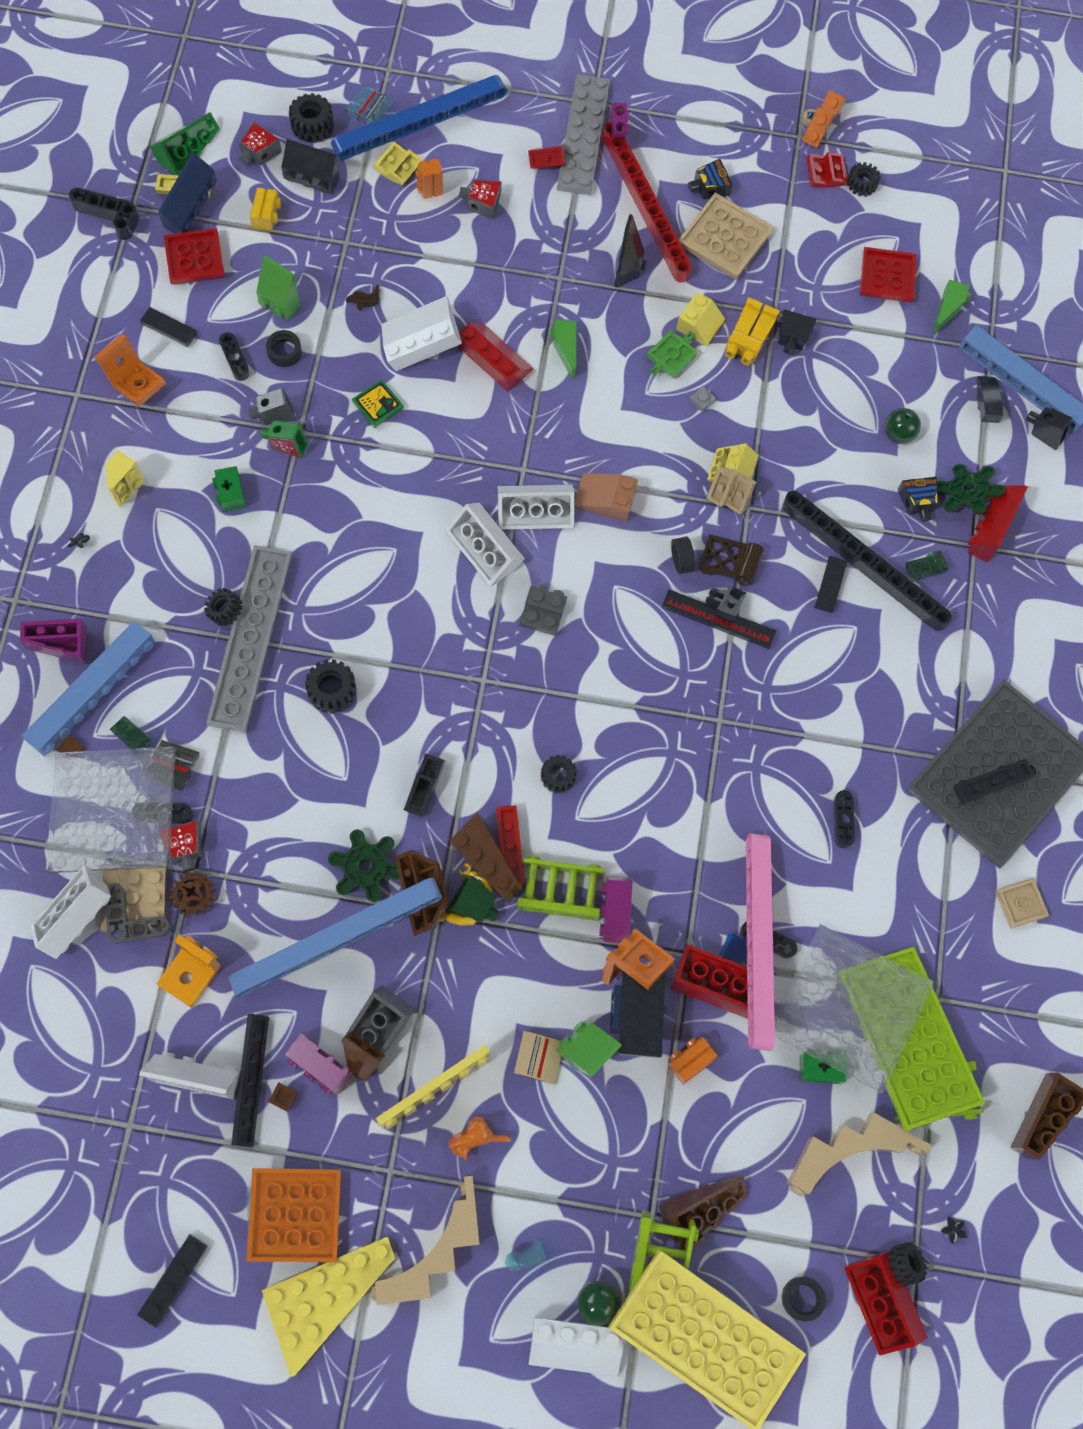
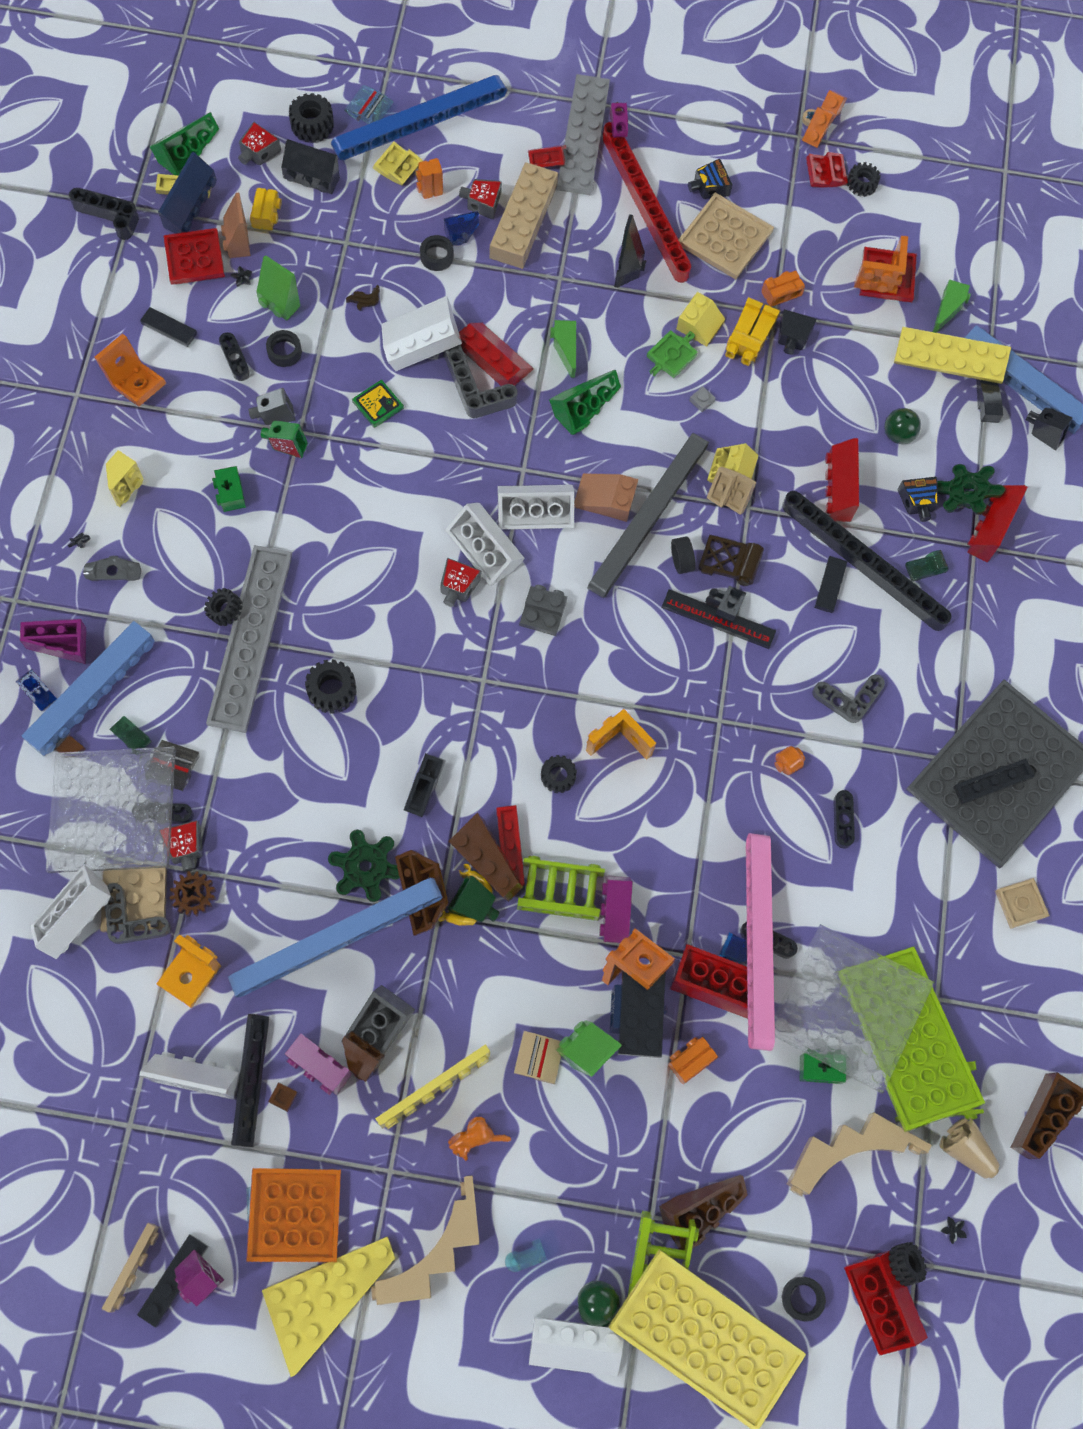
none -> clear blue slope [15,669,57,711]
none -> dark grey piece [83,556,141,581]
none -> tan plate [101,1223,159,1313]
none -> magenta wedge [174,1250,225,1307]
none -> nougat slope [221,192,251,258]
none -> black plant [230,266,252,287]
none -> black tyre [420,235,454,271]
none -> torso [440,558,481,607]
none -> dark grey beam [443,345,517,418]
none -> clear blue slope [444,211,479,246]
none -> tan brick [489,162,558,269]
none -> green wedge [549,370,621,435]
none -> light orange bracket [586,709,656,760]
none -> dark grey beam [587,433,709,599]
none -> orange brick [761,271,805,307]
none -> orange head [774,746,805,775]
none -> dark grey beam [812,674,885,723]
none -> red slope [825,438,859,522]
none -> orange bracket [854,235,908,294]
none -> light yellow plate [894,327,1011,384]
none -> tan cone [939,1118,999,1179]

